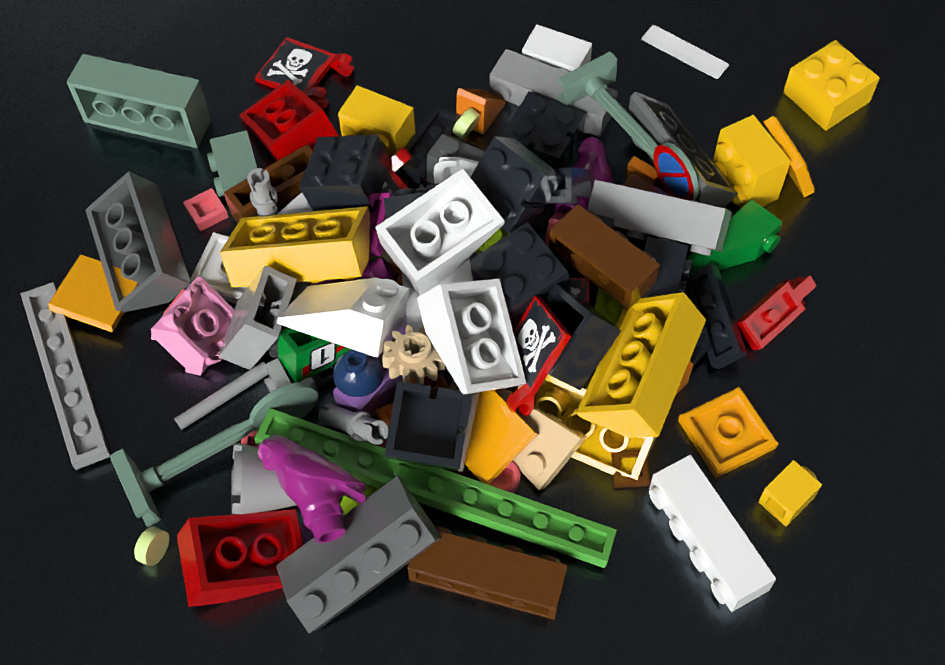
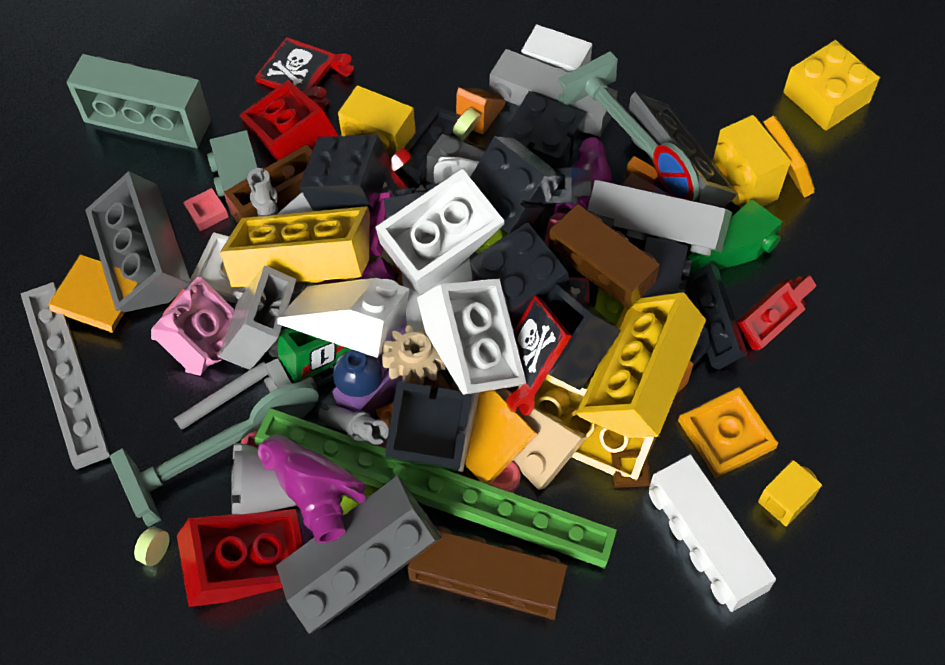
white sticker [641,25,729,79] -> none

